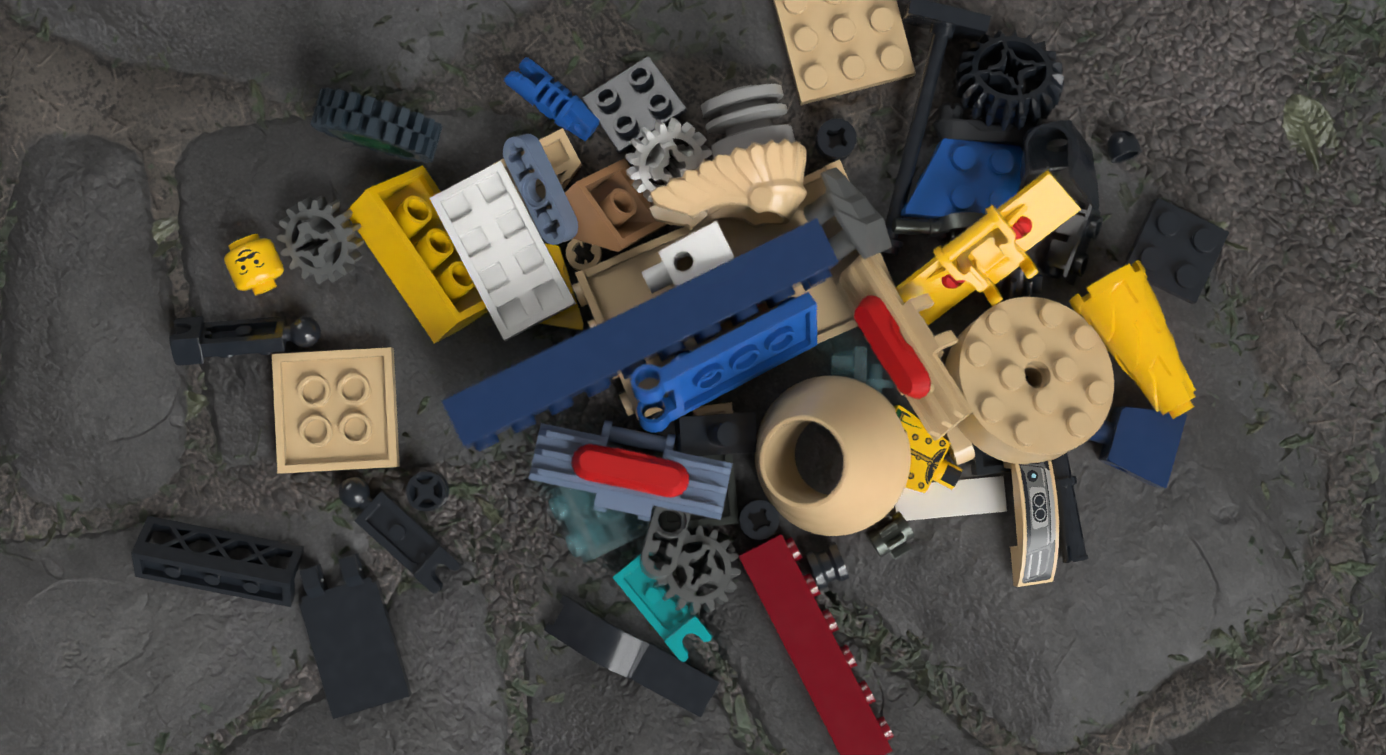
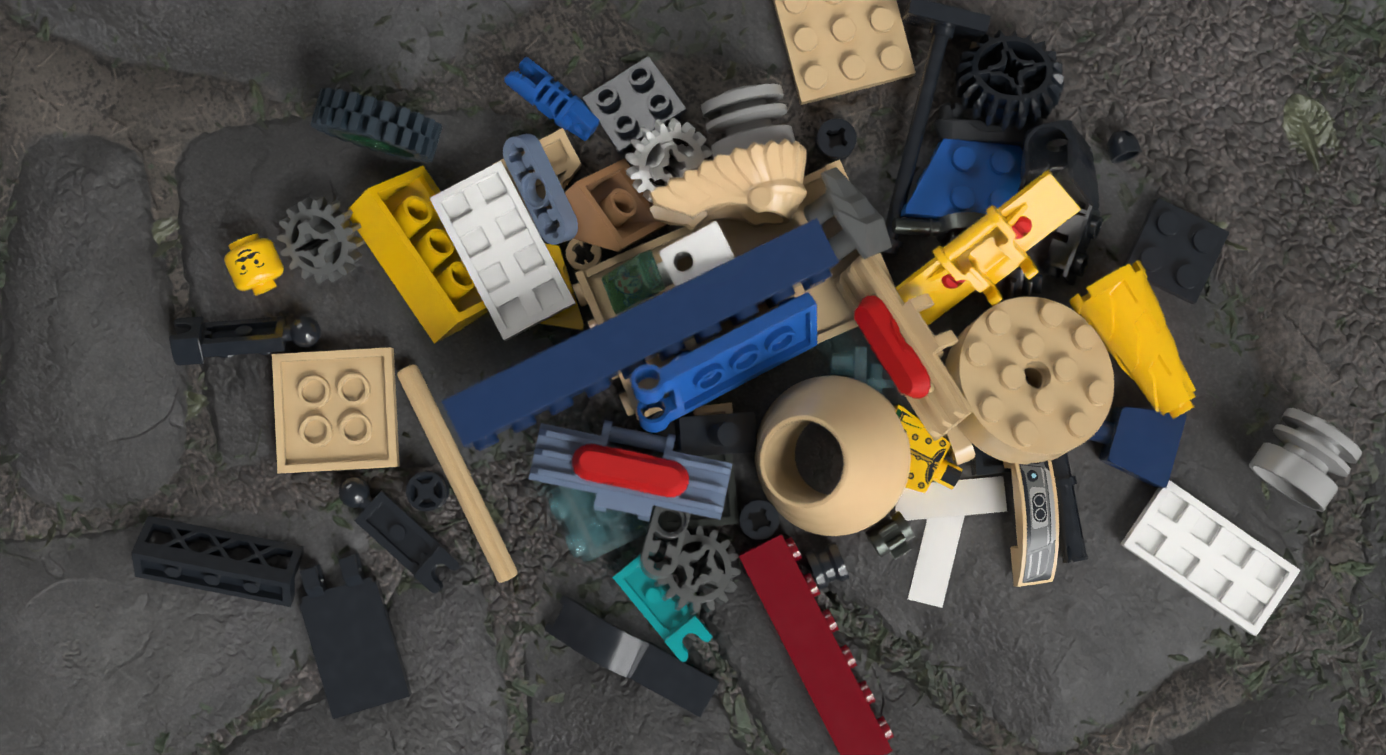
none -> tan axle [397,365,518,583]
none -> clear green tile [601,250,666,315]
none -> white sticker [908,515,965,608]
none -> white plate [1120,480,1301,636]
none -> light grey wheel [1249,408,1362,512]

